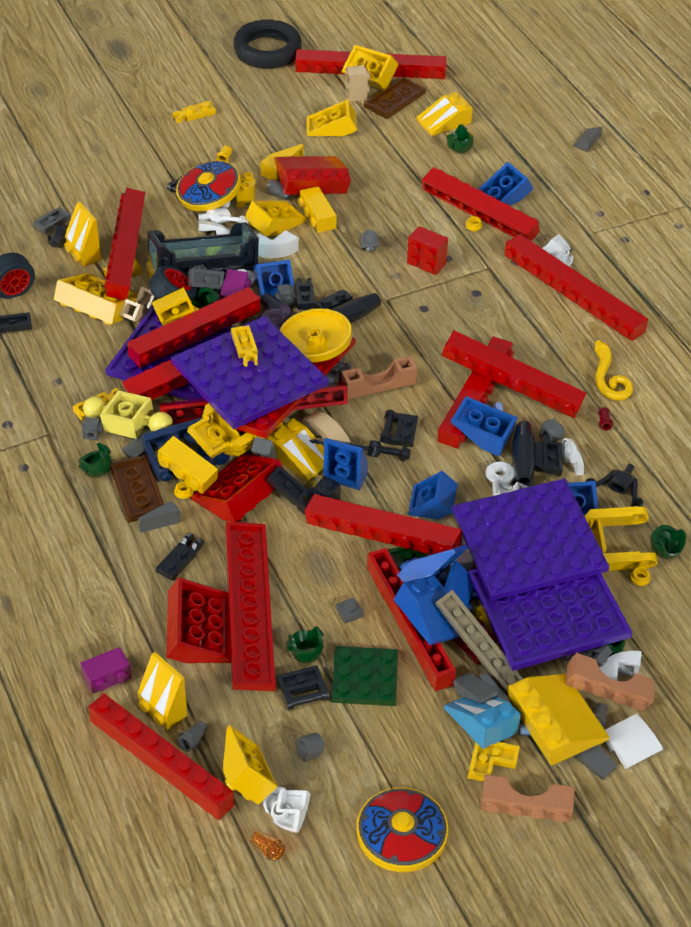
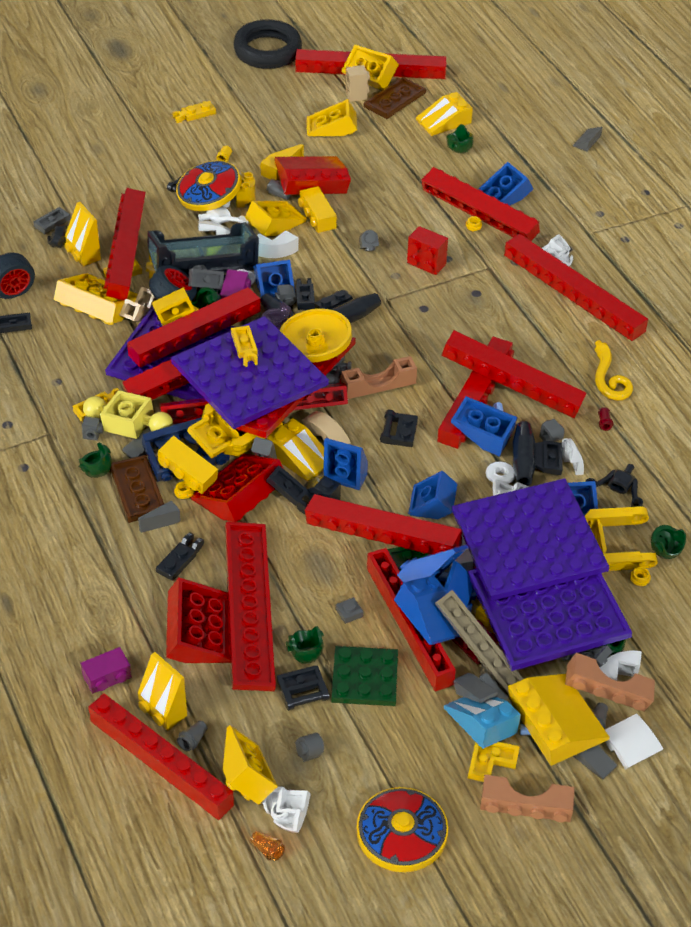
black sword [309,438,411,461] -> none

